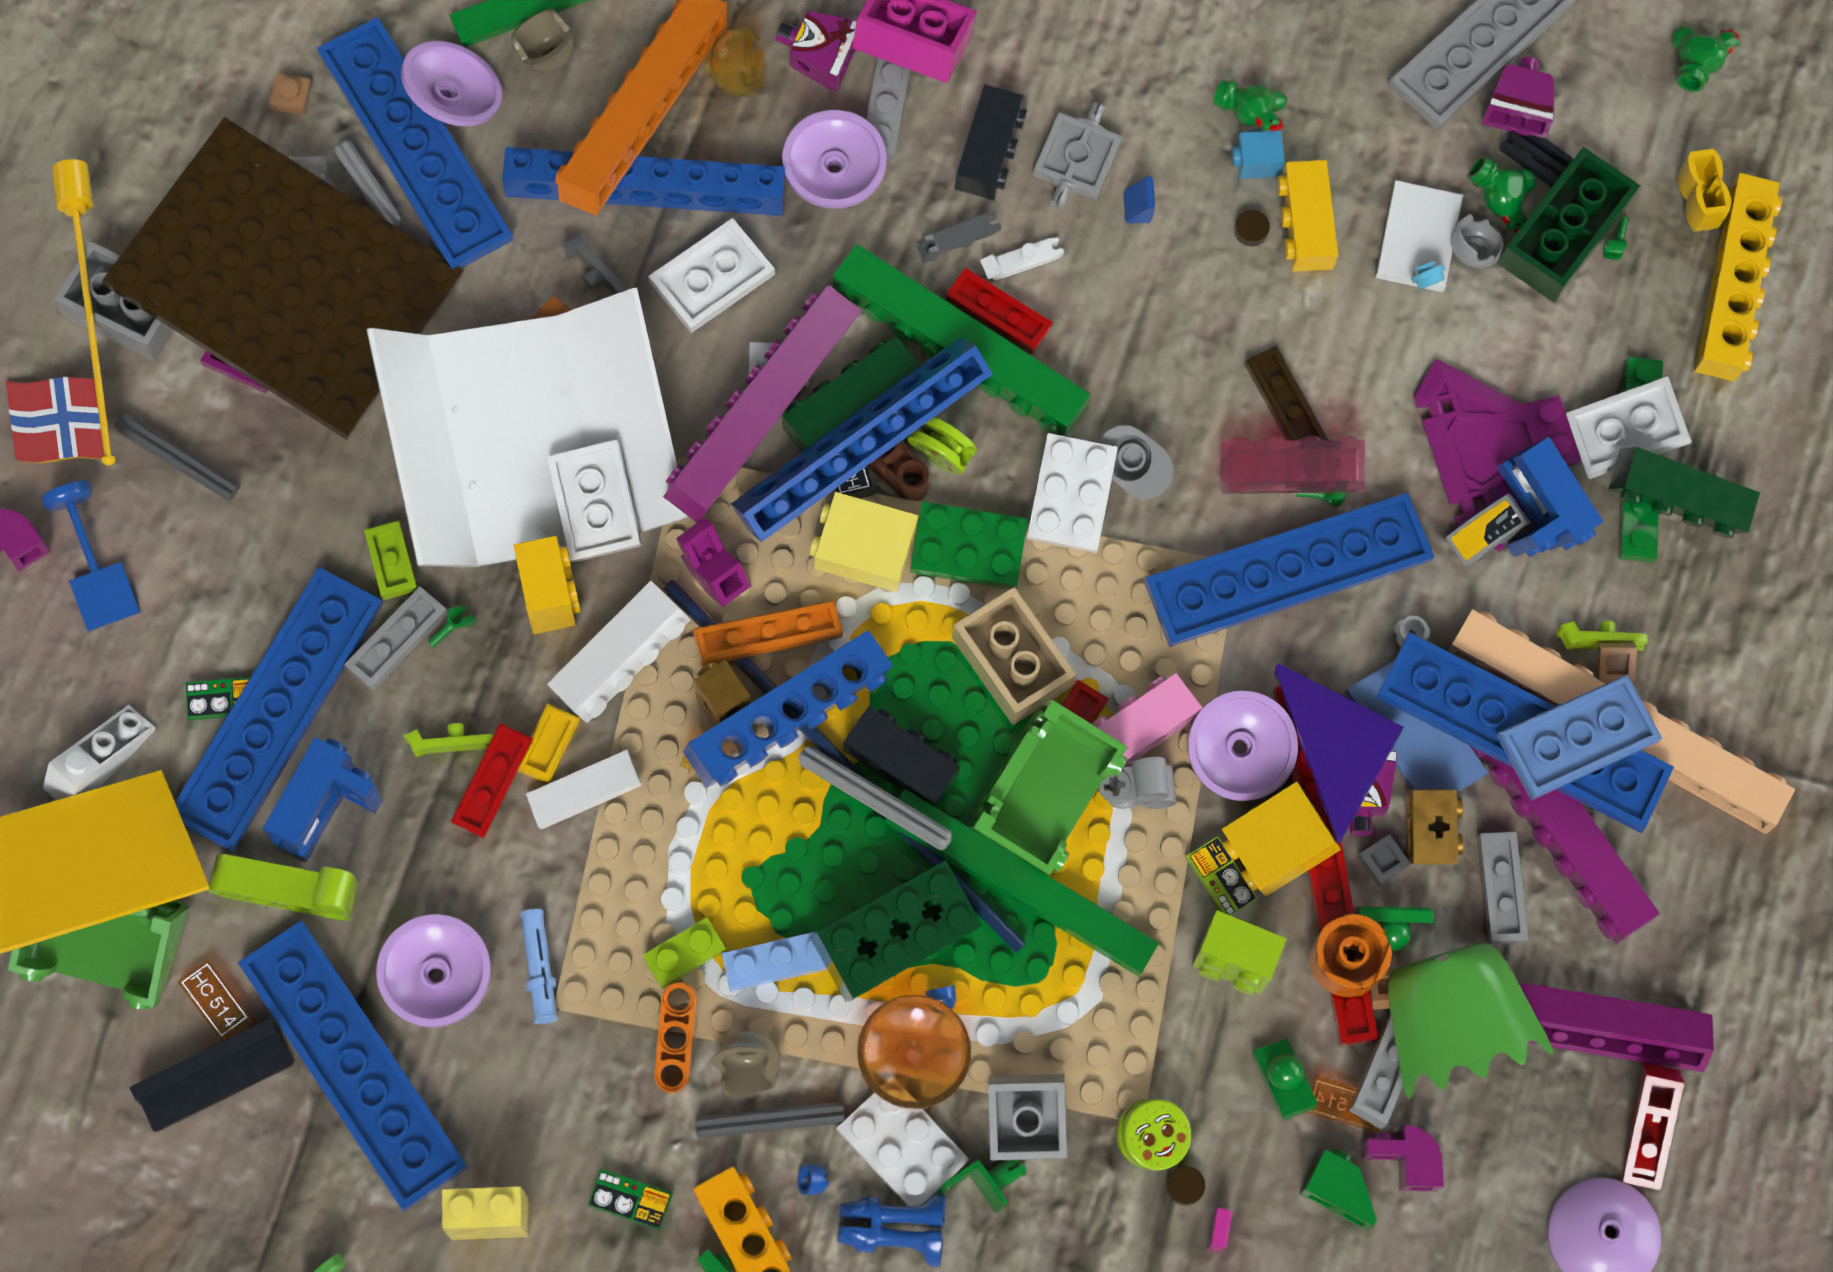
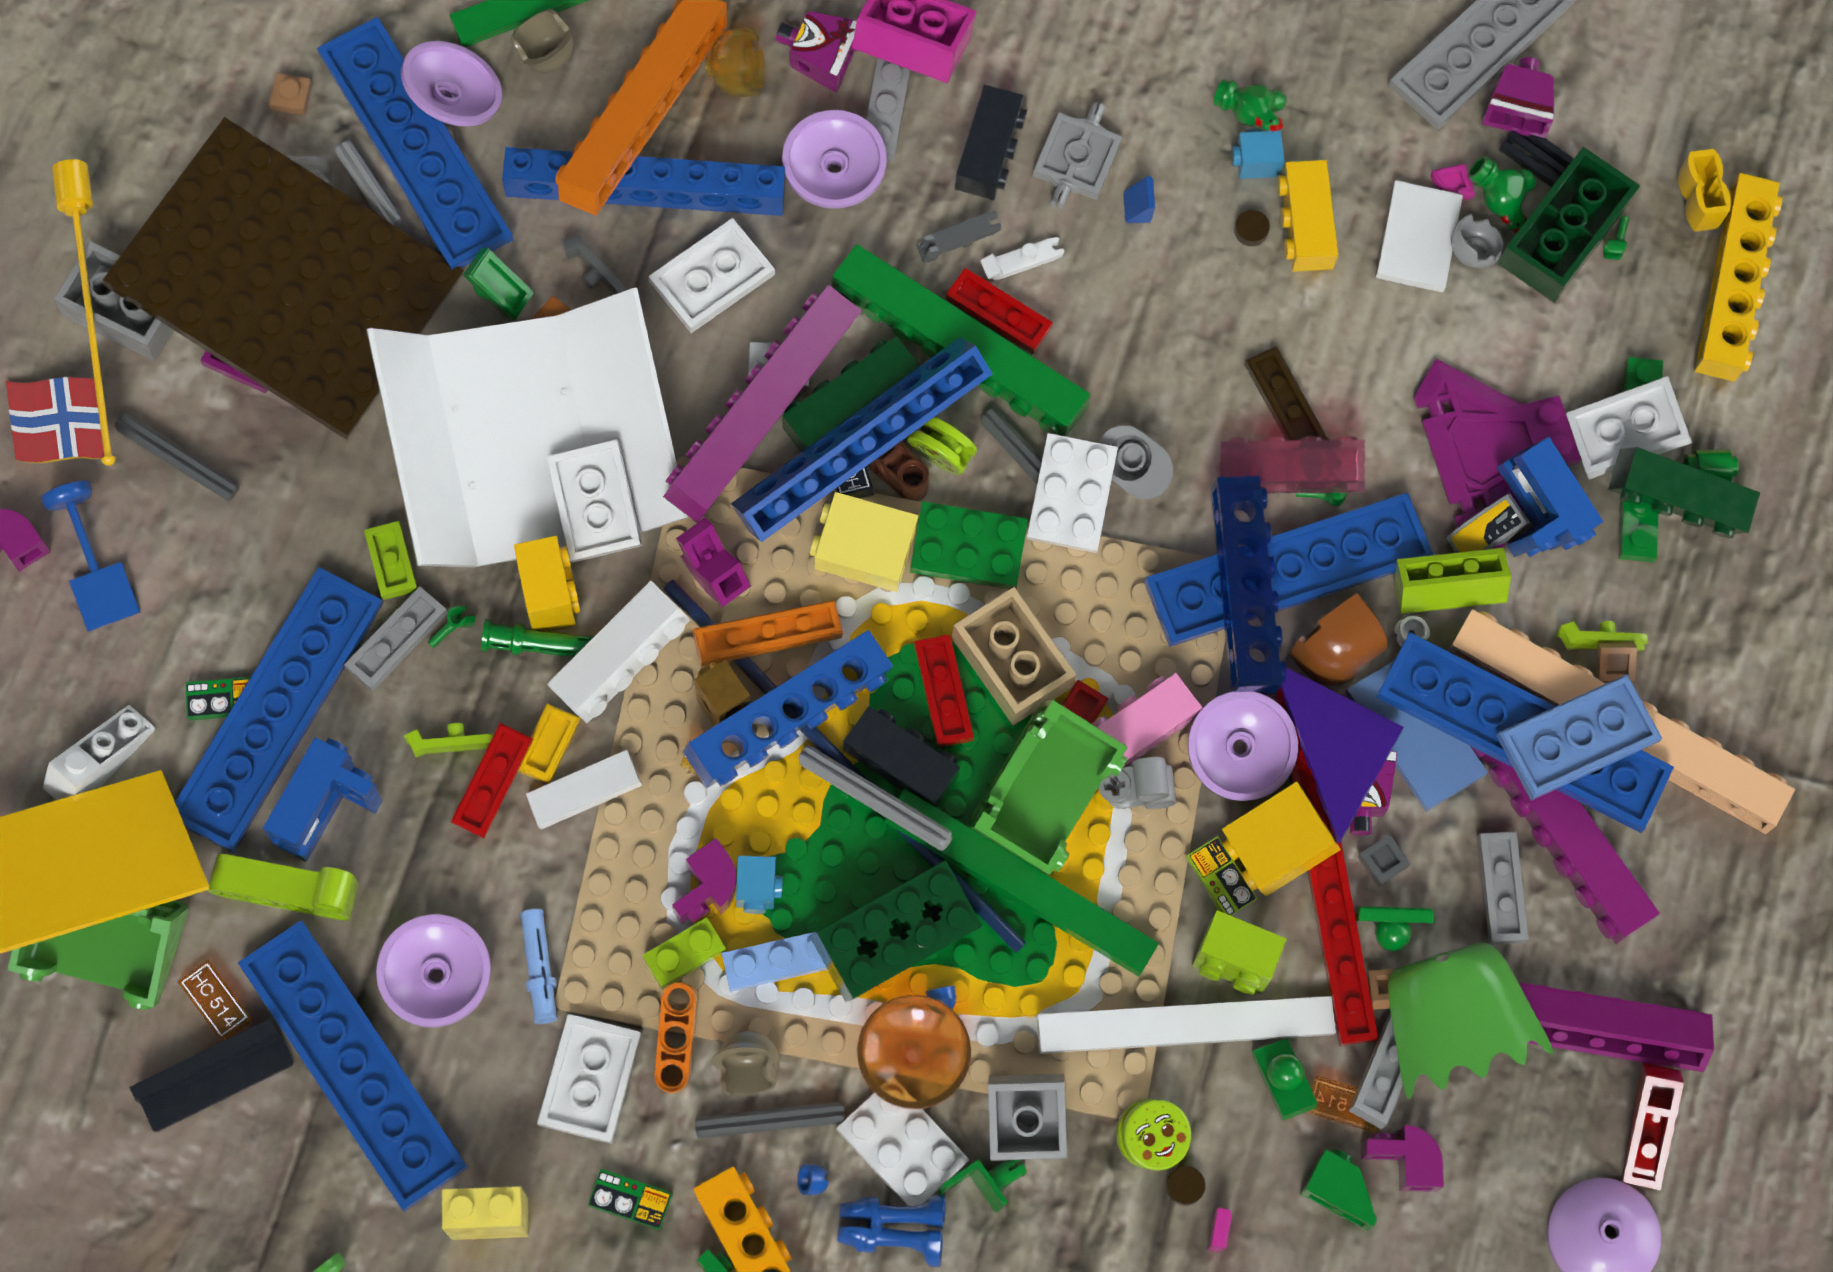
orange brick [1310,914,1392,997] -> none
pearl gold brick [1406,788,1464,865] -> none
medium azure plate [1411,261,1445,290] -> none
green animal [1672,26,1740,92] -> none
none -> green tile [462,247,534,320]
none -> green pin [481,619,594,657]
none -> white plate [537,1014,642,1144]
none -> magenta brick [672,838,737,924]
none -> dark azure brick [736,856,783,914]
none -> red plate [914,634,974,748]
none -> dark grey axle [981,408,1042,484]
none -> white tile [1036,996,1336,1054]
none -> clear blue brick [1210,476,1286,695]
none -> dark orange brick [1289,593,1388,685]
none -> lime brick [1394,548,1511,614]
none -> dark pink tile [1430,163,1475,200]
none -> green brick [1683,449,1739,481]

